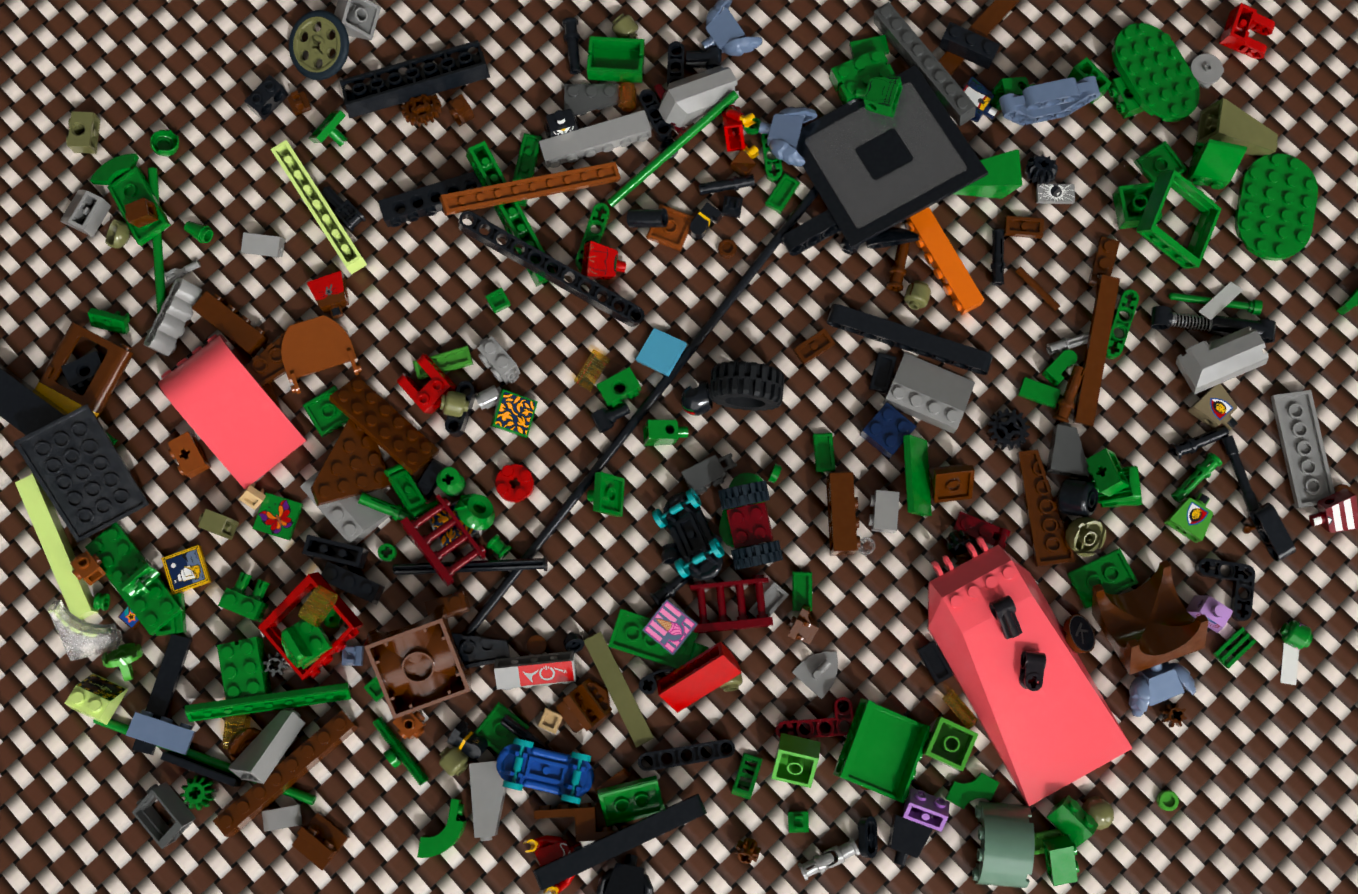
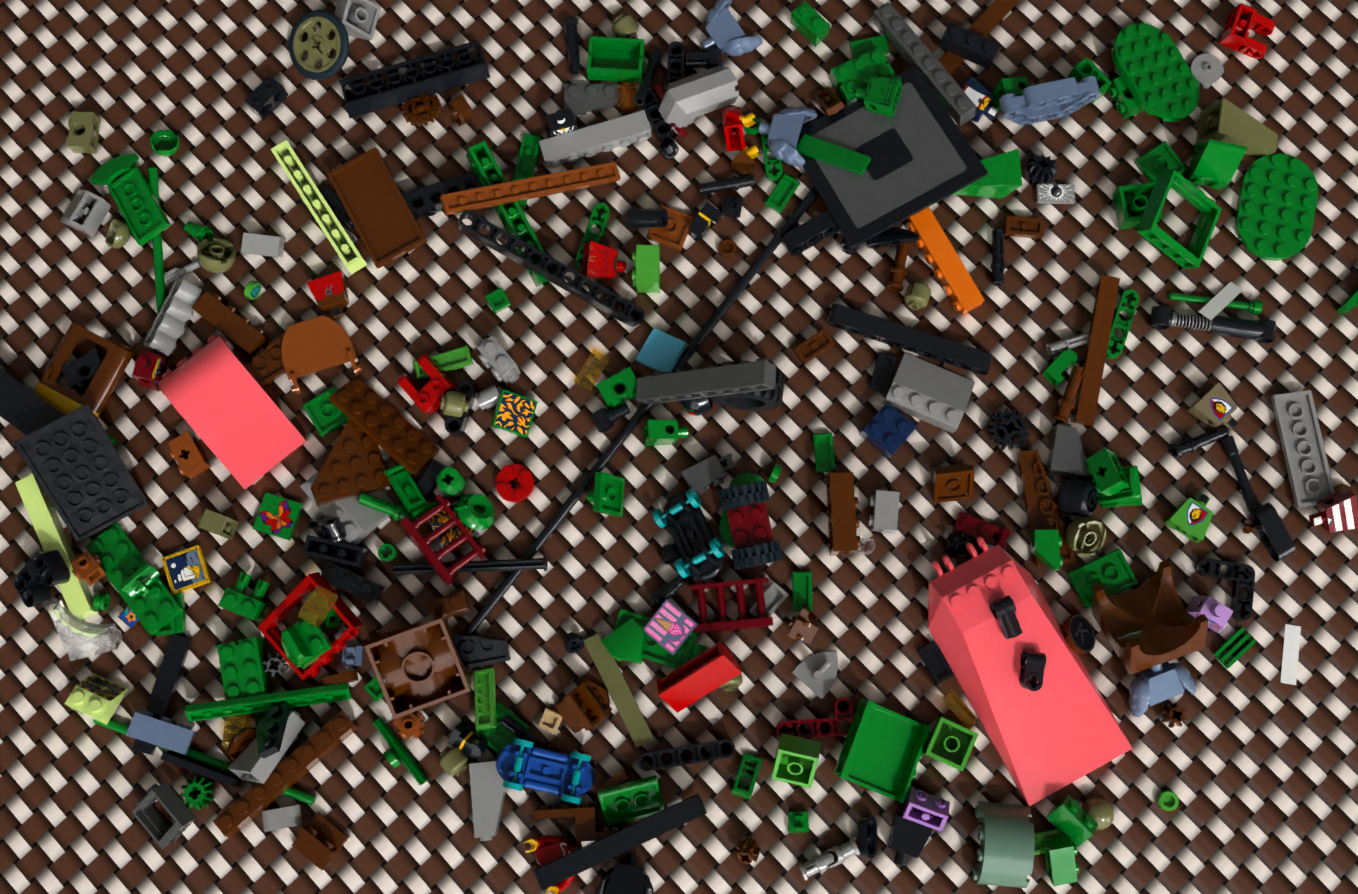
green plate [88,308,130,335] -> none
bright green tile [101,643,143,681] -> none
reddish brown brick [124,198,158,228] -> none
tan tile [238,483,266,510] -> none
reddish brown tile [287,91,312,116] -> none
green tile [309,110,348,147] -> none
green arch [417,798,467,858] -> none
green bush [486,534,512,560] -> none
light grey brick [494,651,577,690] -> none
reddish brown tile [527,635,547,655] -> none
green piece [607,90,739,208] -> none
black panel [639,668,674,695] -> none
green tile [903,435,932,517] -> none
green tile [945,773,1000,809] -> none
reddish brown bar [1015,266,1060,311] -> none
green tile [1018,377,1061,409] -> none
reddish brown plate [1088,236,1120,286] -> none
green pin [1171,452,1222,503] -> none
light grey brick [1176,326,1269,395] -> none
green head [1280,620,1313,649] -> none
none -> black beam [14,550,70,607]
none -> dark red torso [132,350,171,391]
none -> olive cylinder [197,238,237,273]
none -> bright green tile [244,280,262,300]
none -> black wing [255,701,291,759]
none -> black connector [308,516,347,543]
none -> reddish brown beam [320,670,359,686]
none -> reddish brown tile [327,147,427,269]
none -> bright green plate [474,668,497,730]
none -> green slope [601,617,647,664]
none -> bright green brick [632,245,660,293]
none -> black piece [634,48,663,106]
none -> dark grey brick [636,358,776,405]
none -> green brick [790,1,830,47]
none -> green tile [796,134,871,175]
none -> reddish brown plate [812,87,844,117]
none -> green slope [1030,530,1063,571]

